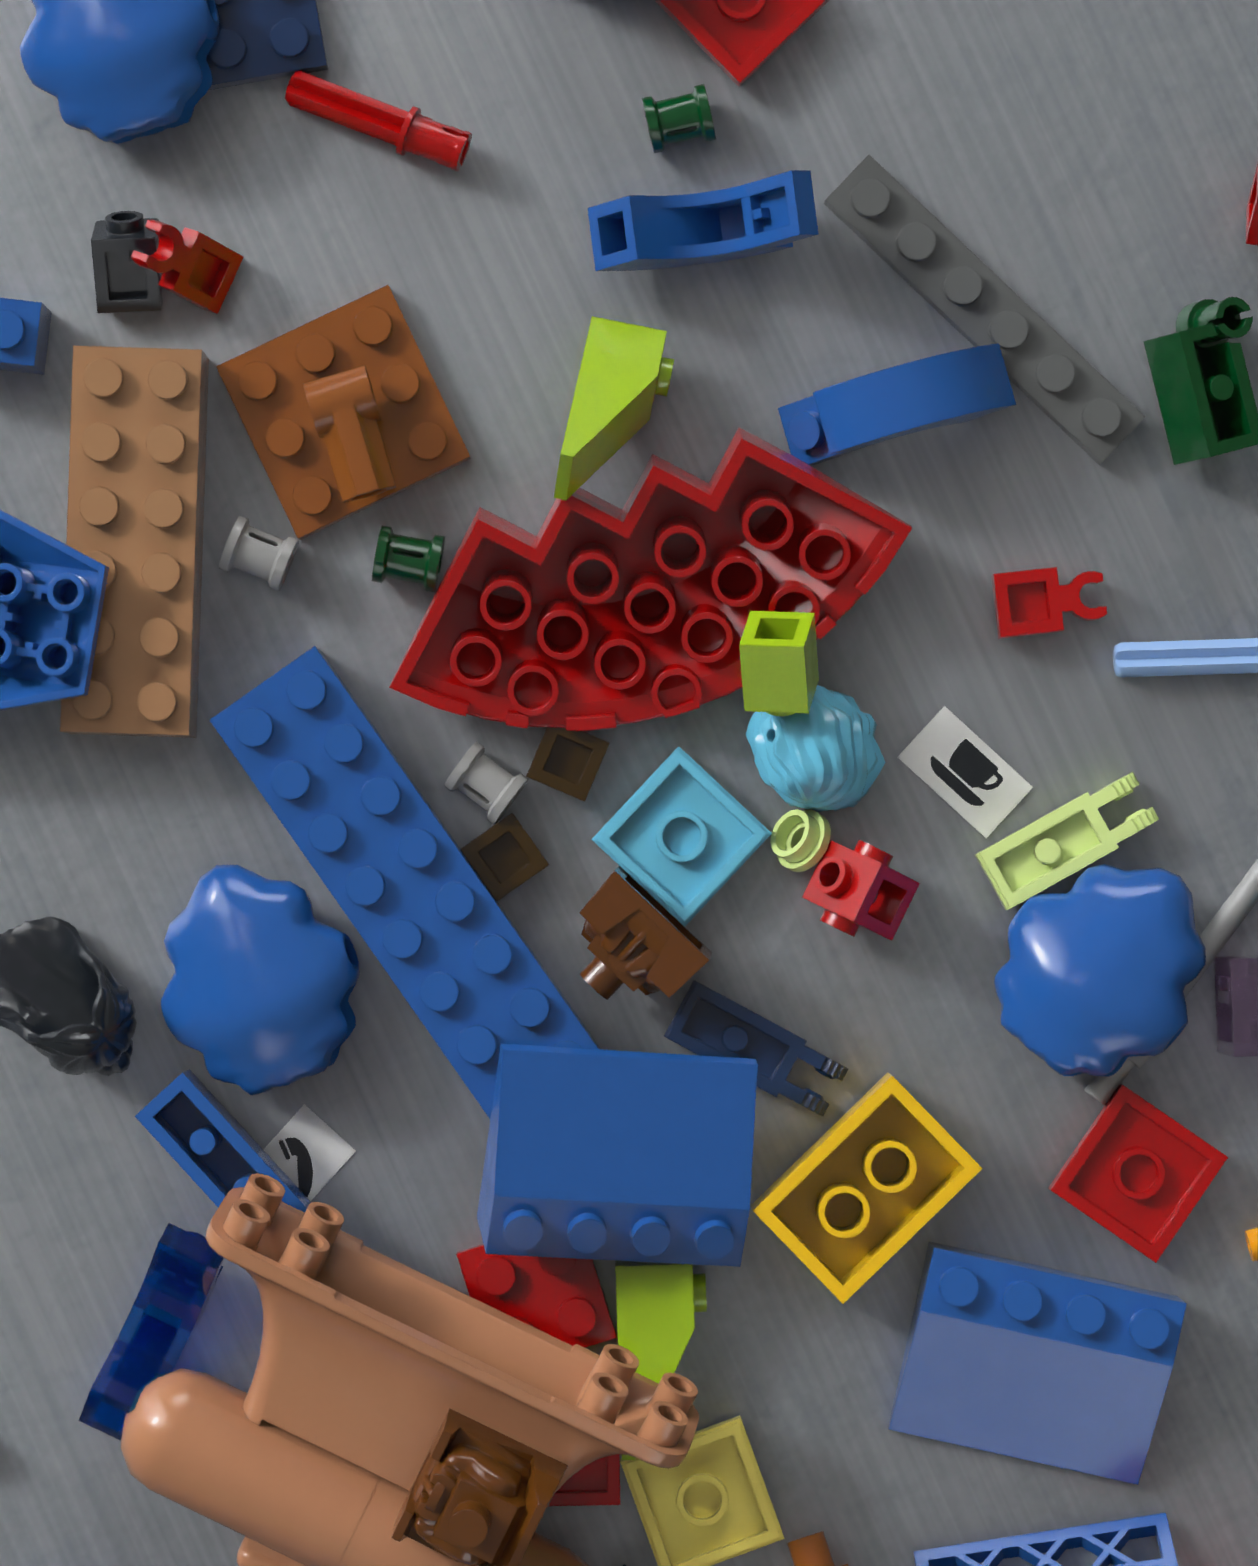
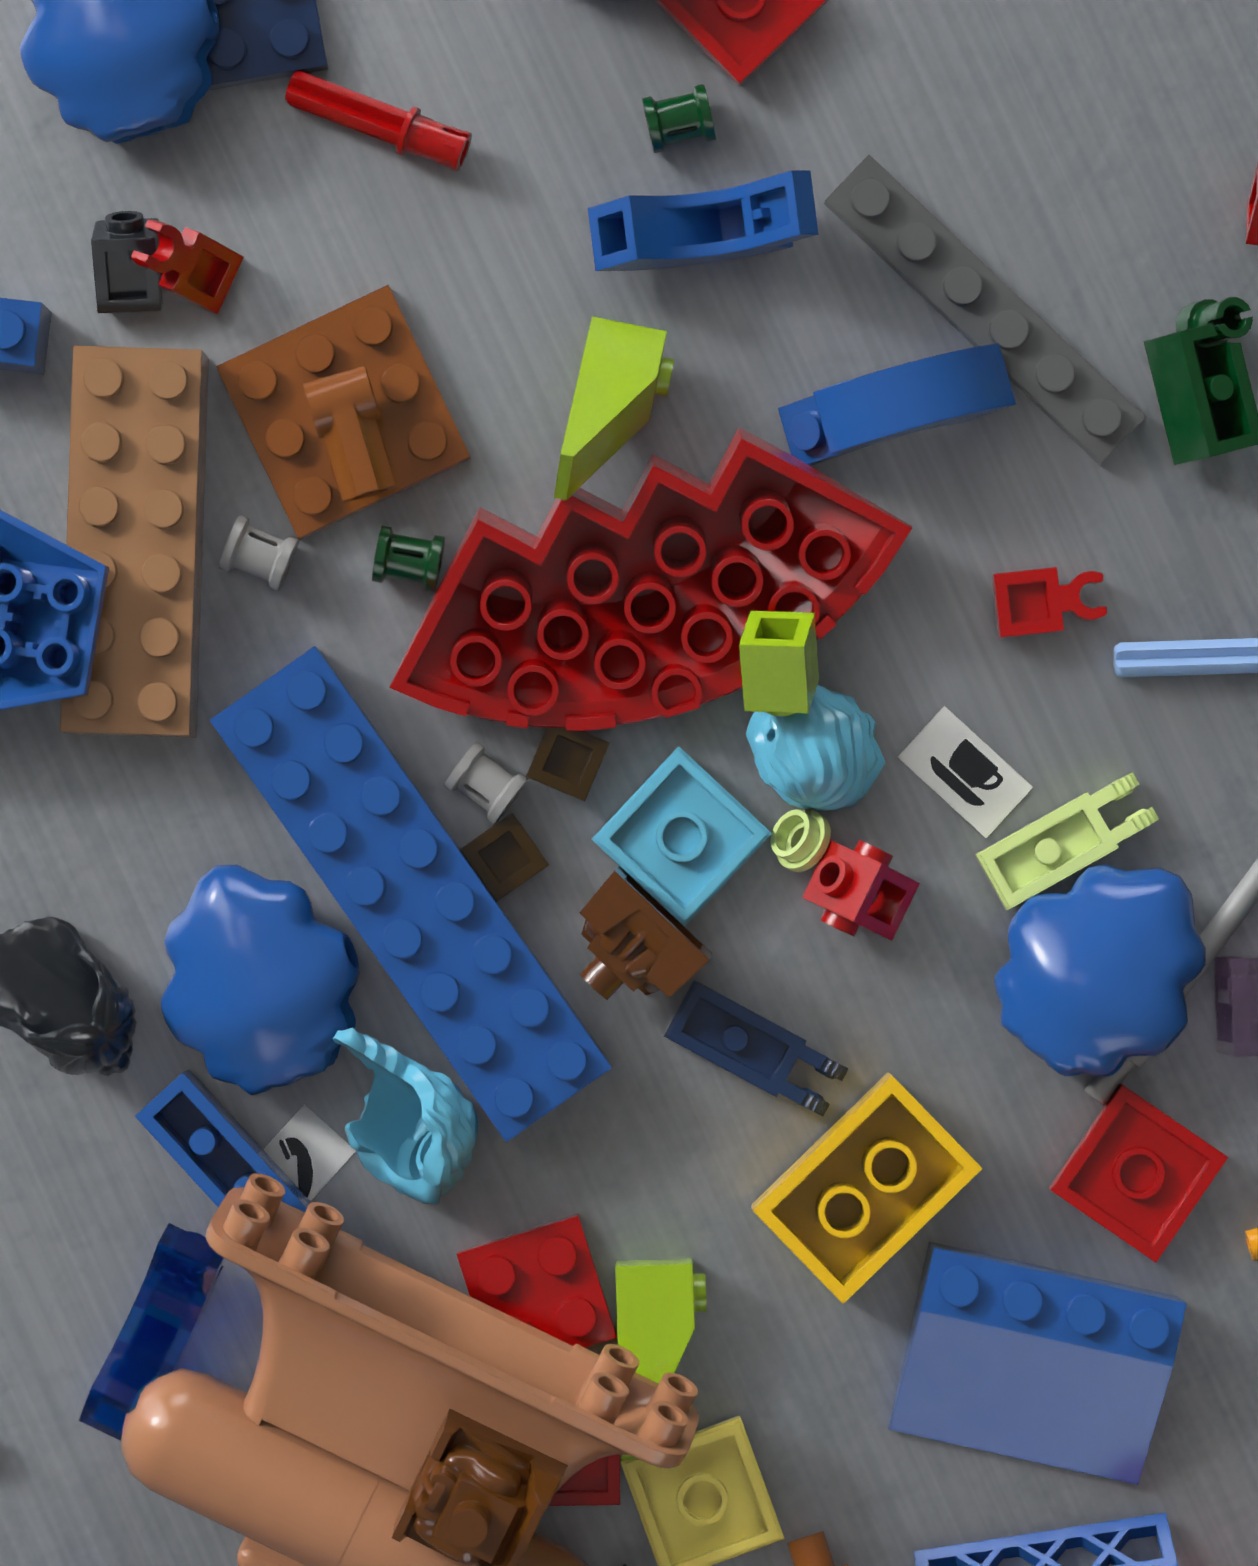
blue slope [477,1044,758,1267] -> none
none -> medium azure hair [333,1028,479,1204]

